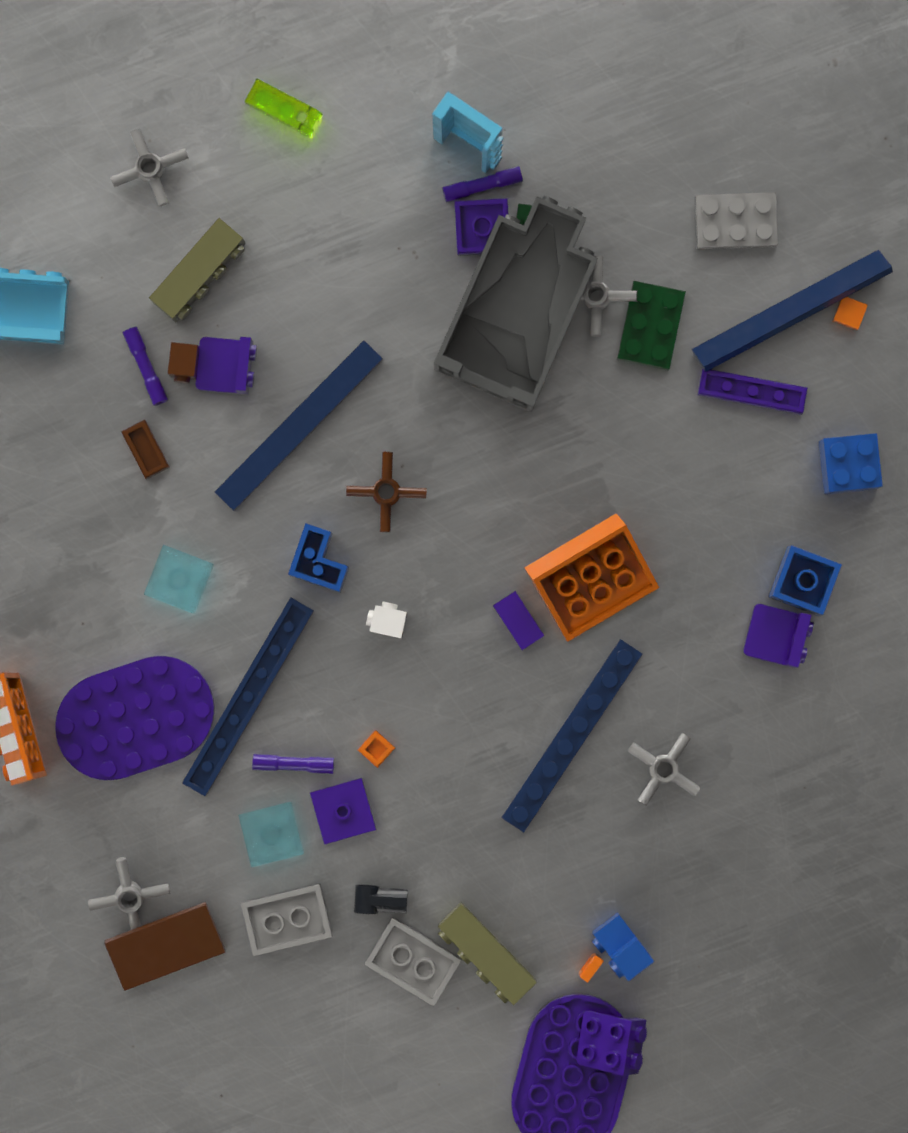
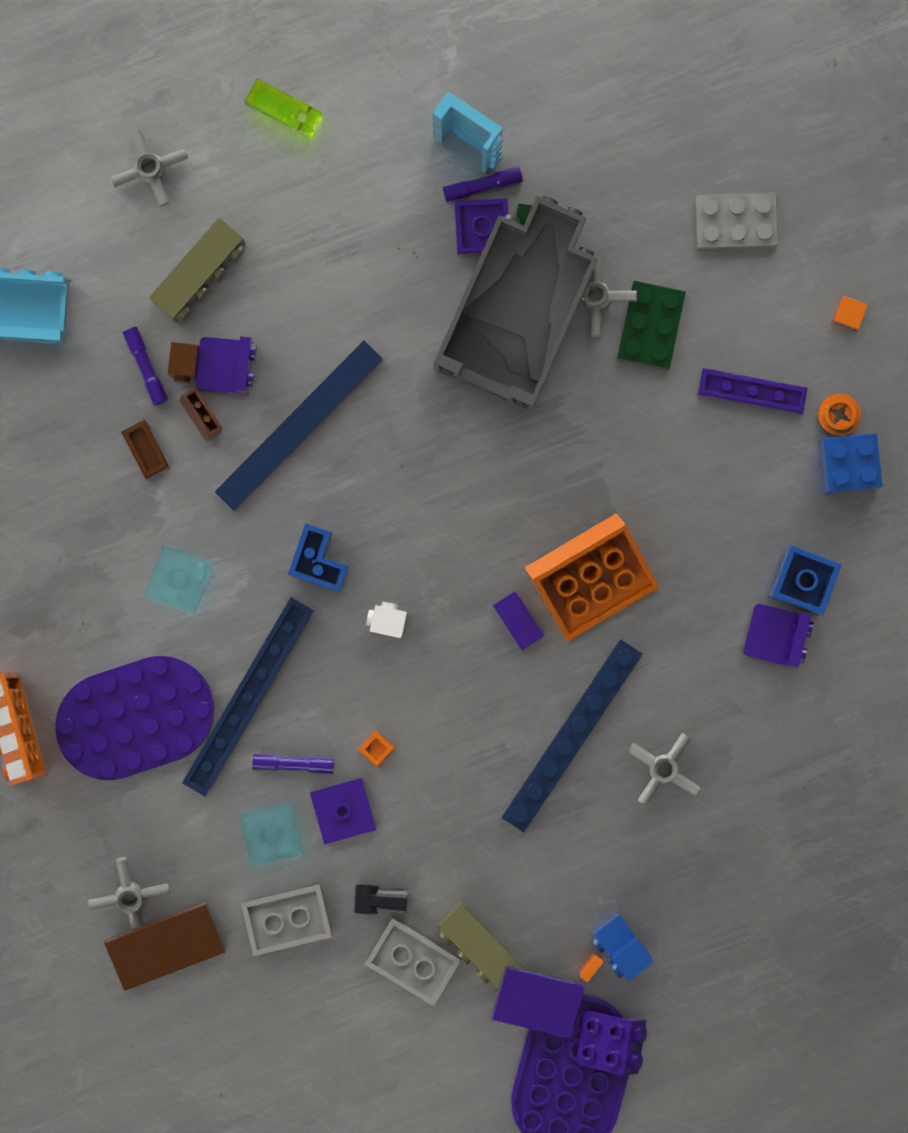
reddish brown bar [346,452,427,532] -> none
dark blue tile [692,249,893,372] -> none
none -> reddish brown piece [179,388,223,442]
none -> dark purple tile [491,966,585,1039]
none -> orange gear [818,393,861,437]

